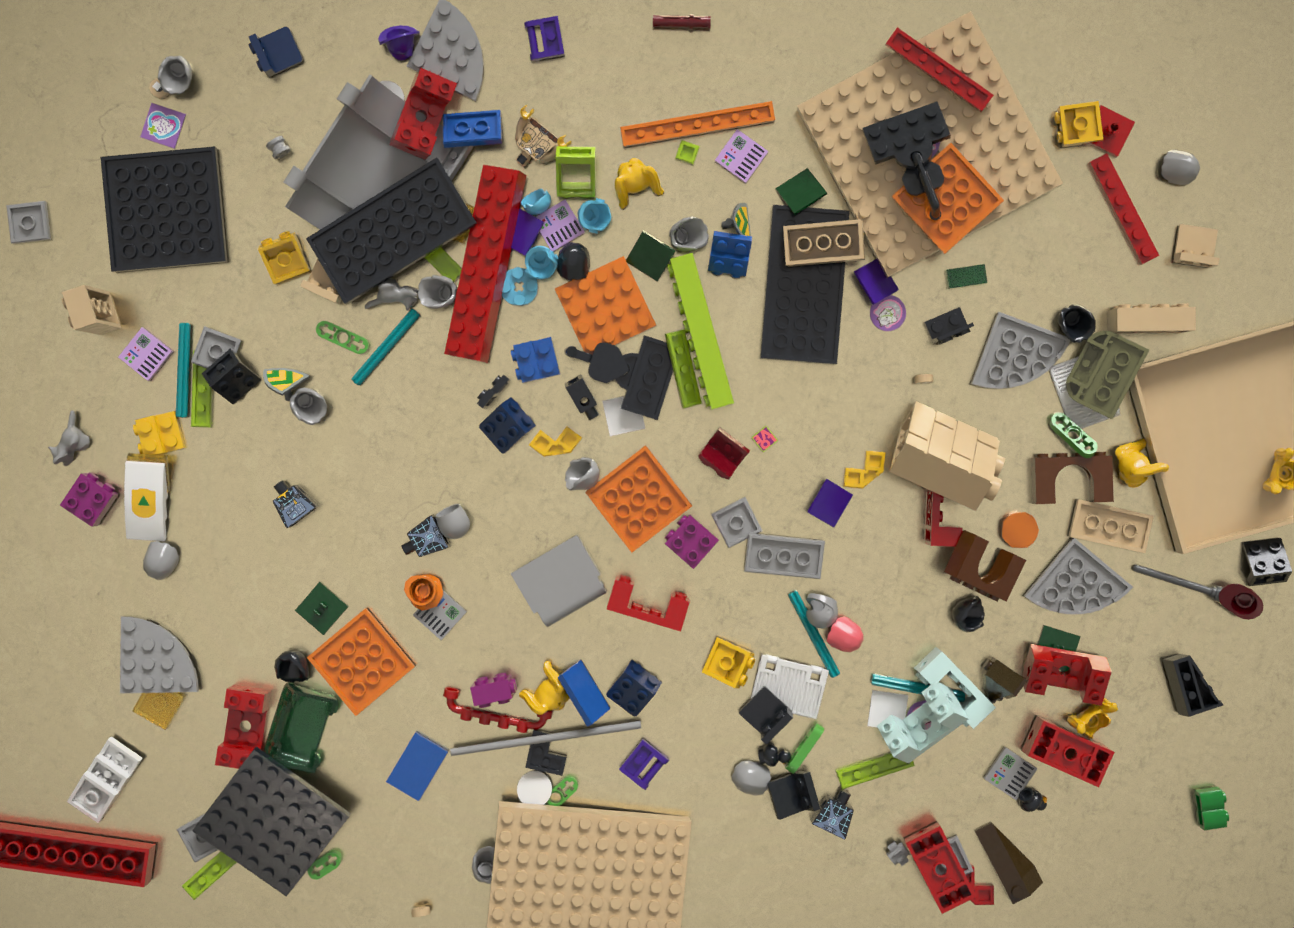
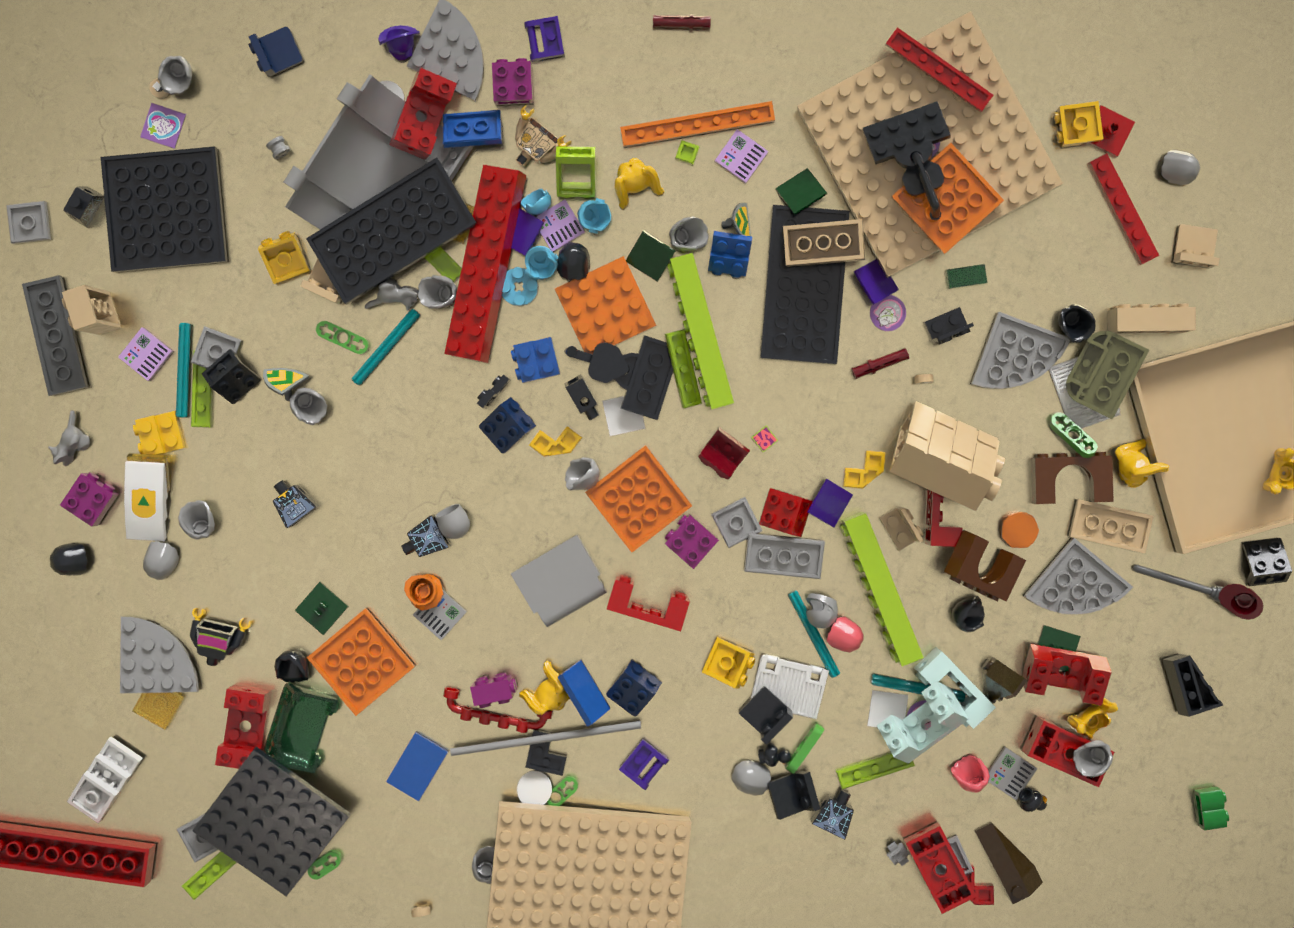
none -> dark grey plate [22,275,88,396]
none -> black hair [50,543,87,576]
none -> black torso [63,186,104,228]
none -> light grey hair [178,500,215,540]
none -> black torso [190,608,252,666]
none -> magenta brick [492,58,534,105]
none -> red bracket [759,488,813,537]
none -> lime brick [839,512,924,667]
none -> dark red pin [851,348,909,379]
none -> tan bracket [879,506,923,551]
none -> coral hair [951,755,990,793]
none -> light grey hair [1073,740,1113,778]

